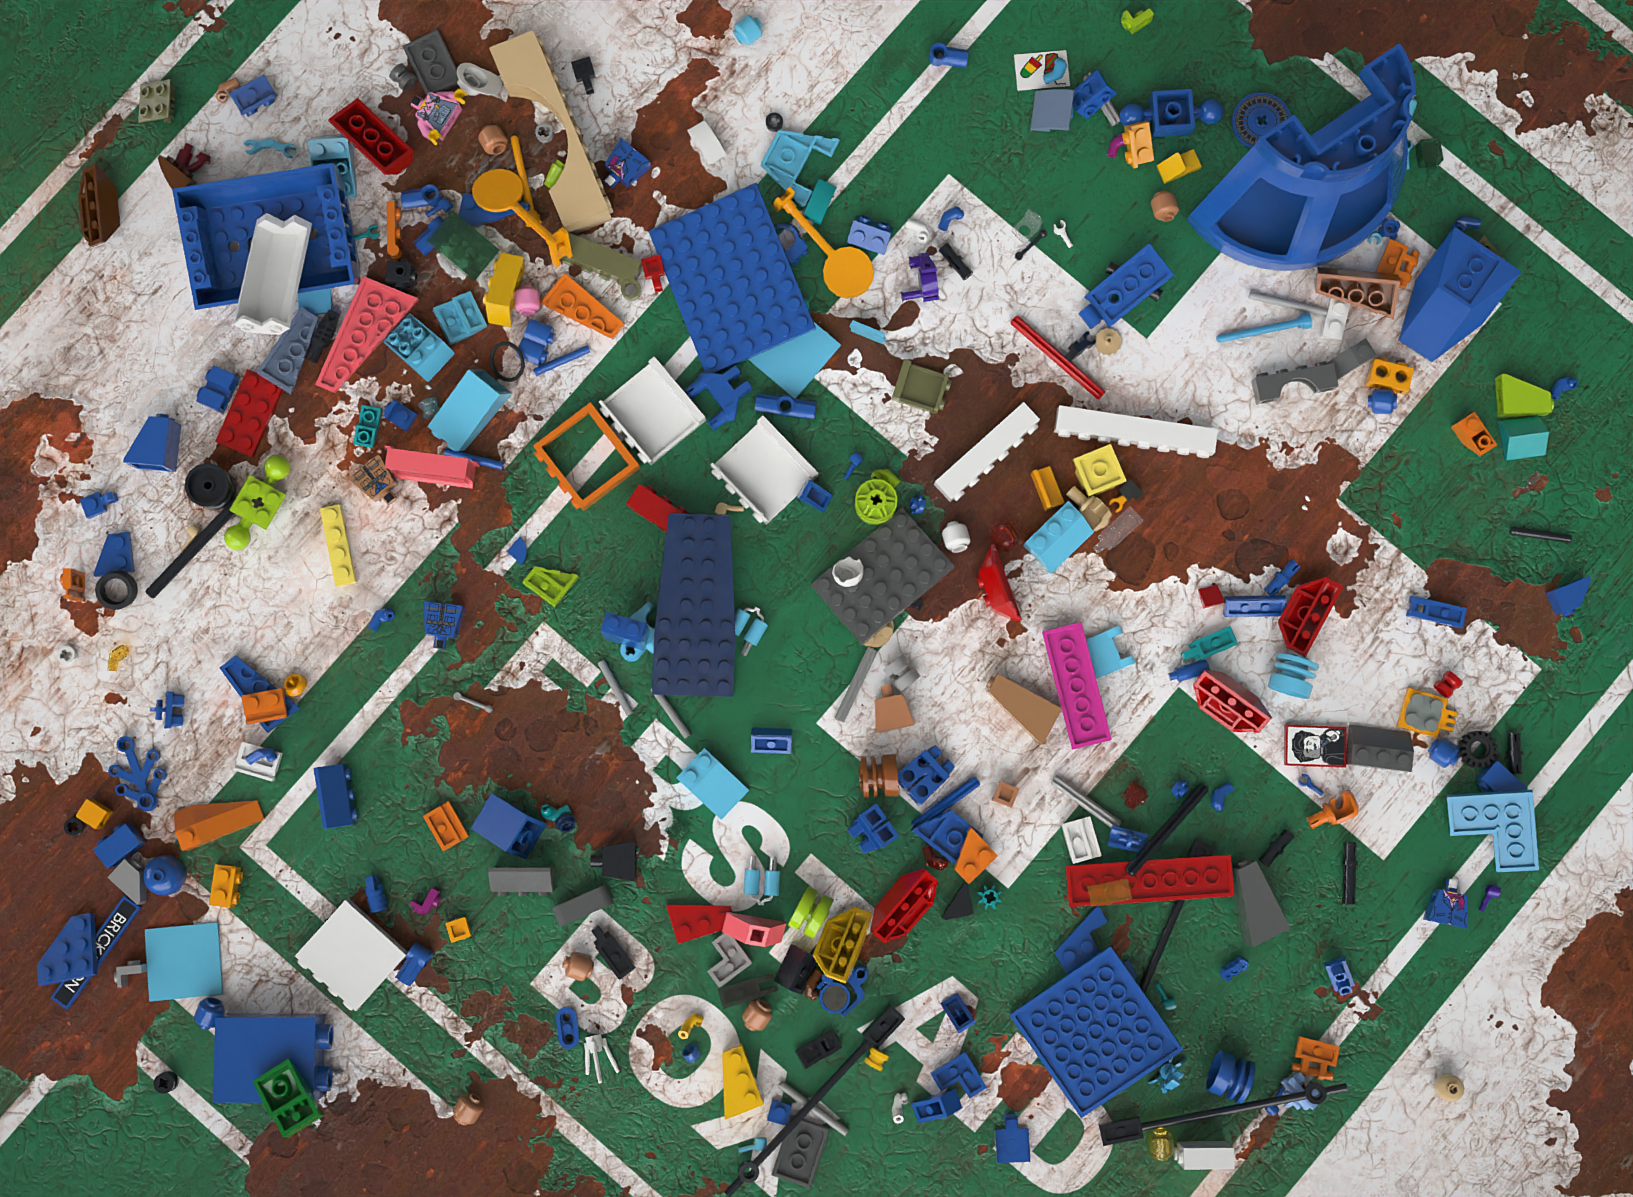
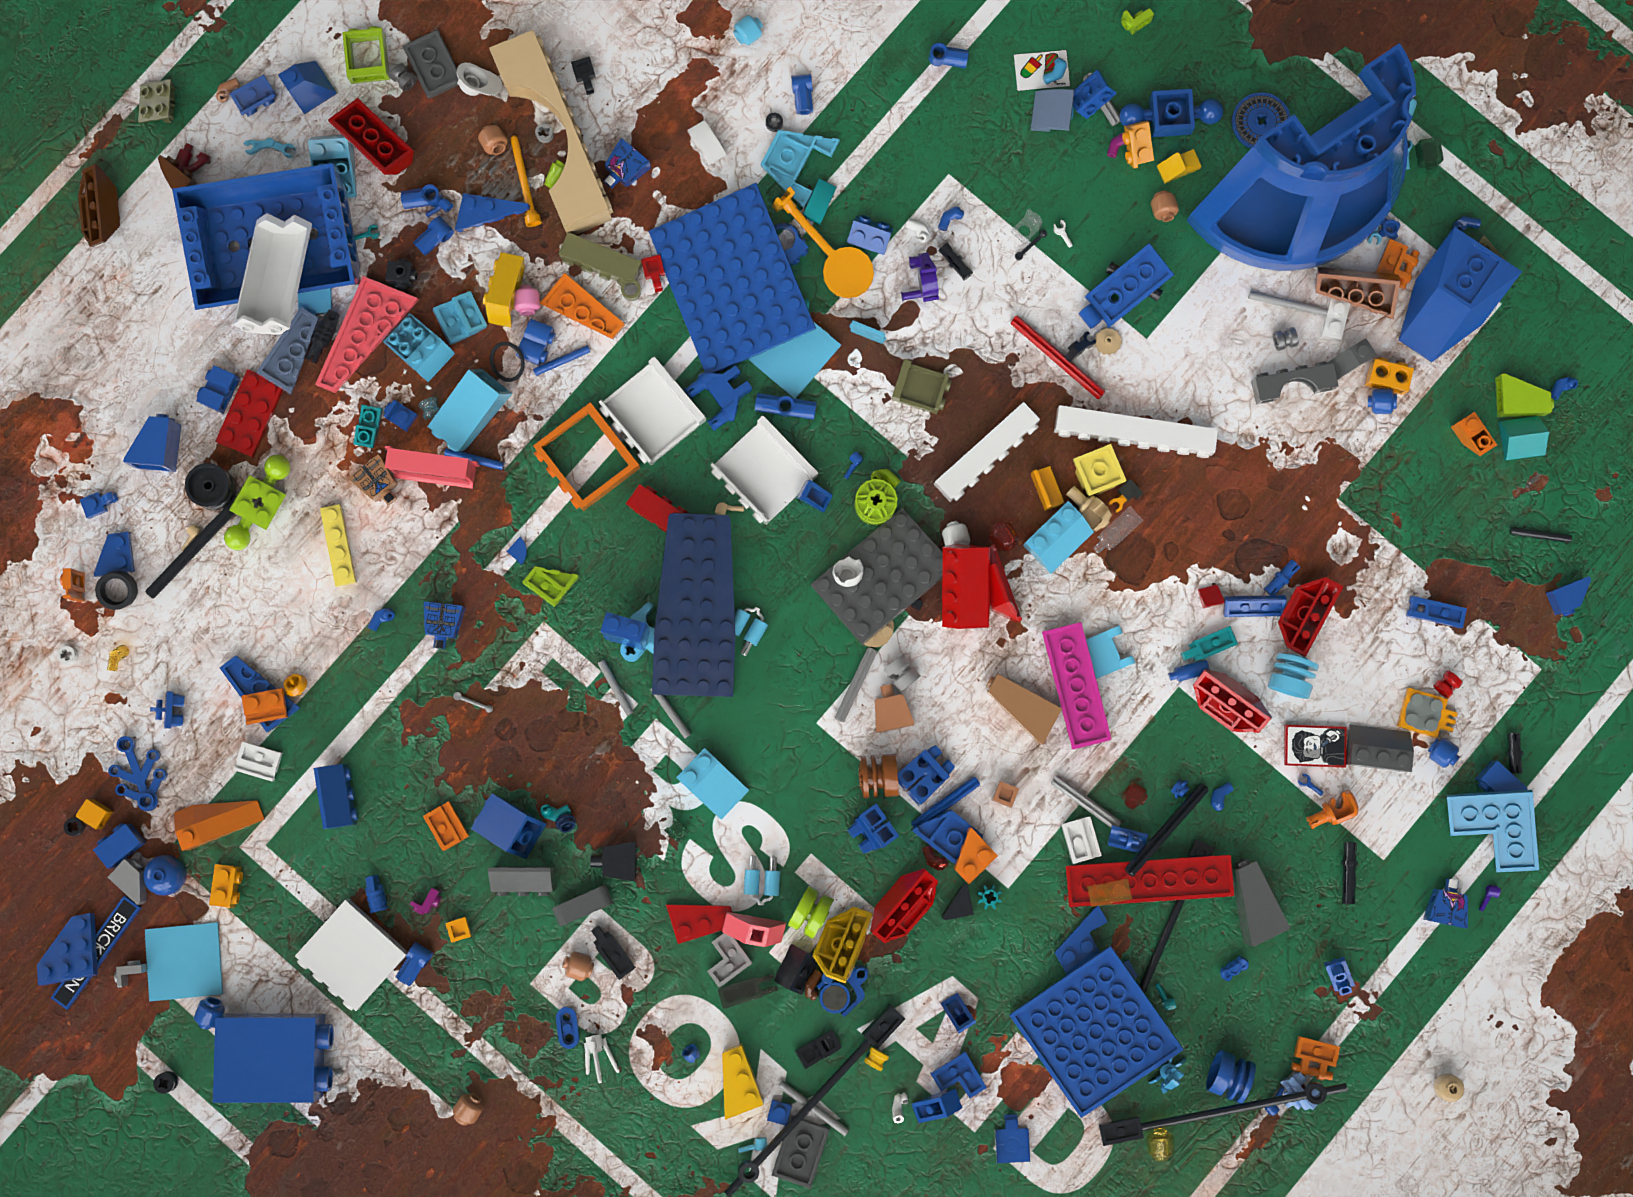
blue arm [245,748,278,765] -> none
green slope [252,1059,325,1138] -> none
orange plate [387,201,403,261] -> none
torso [411,89,468,145] -> none
clear green brick [425,211,500,281] -> none
light orange piece [472,169,573,267] -> none
yellow arm [678,1013,704,1039] -> none
nougat head [742,999,773,1031] -> none
blue slope [751,728,792,754] -> none
blue plate [909,494,926,514] -> none
white brick [1173,1141,1235,1170] -> none
dark azure piece [1216,312,1312,343] -> none
black pin [1258,829,1295,868] -> none
black tyre [1458,731,1498,767] -> none
none -> blue slope [278,61,338,115]
none -> lime window [342,26,390,84]
none -> blue piece [791,74,813,115]
none -> red slope [942,544,990,629]
none -> flat silver wheel [1273,327,1299,351]

